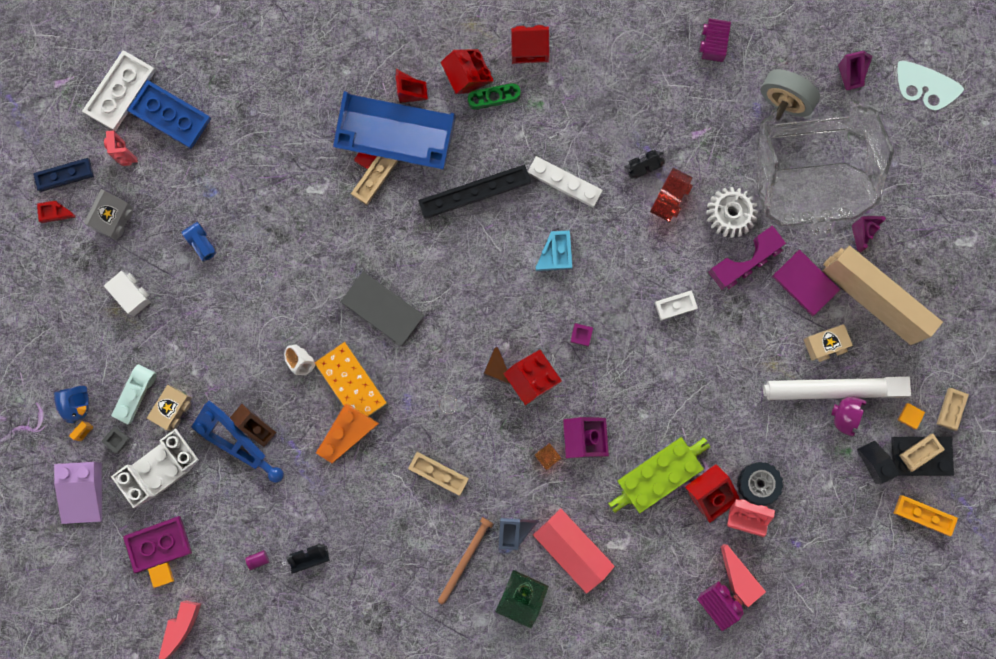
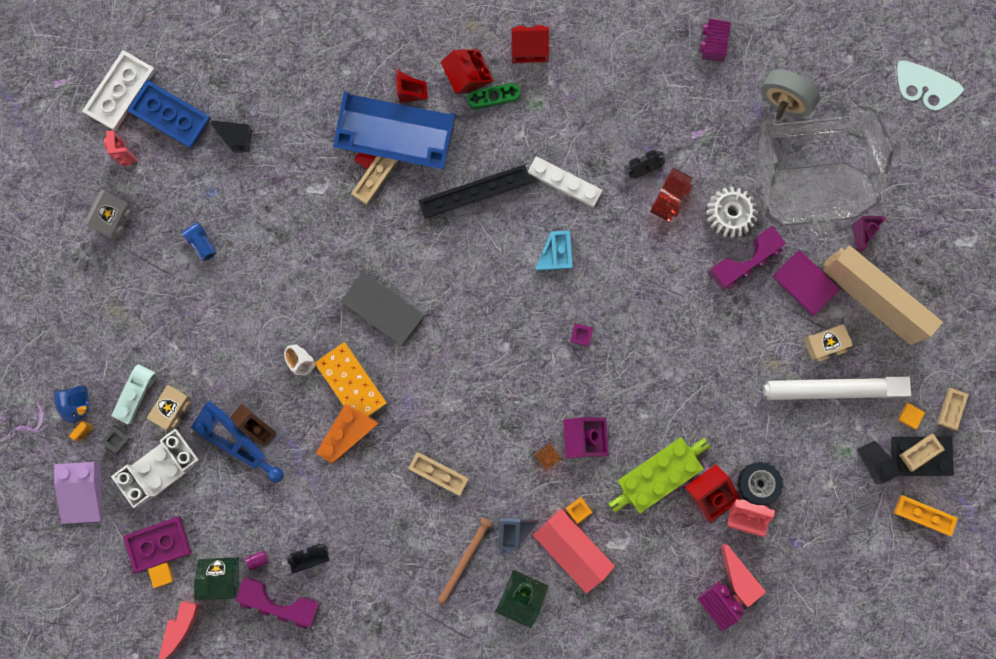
dark blue tile [33,158,94,192] -> none
red tile [37,201,76,223] -> none
white brick [104,271,151,317] -> none
reddish brown slope [484,347,511,386] -> none
red brick [503,350,562,406] -> none
white plate [655,290,698,321] -> none
magenta cylinder [831,397,866,437] -> none
magenta slope [838,51,873,90] -> none
none -> clear green slope [194,557,239,601]
none -> black slope [211,120,252,153]
none -> magenta arch [235,577,321,629]
none -> light orange tile [565,497,593,524]

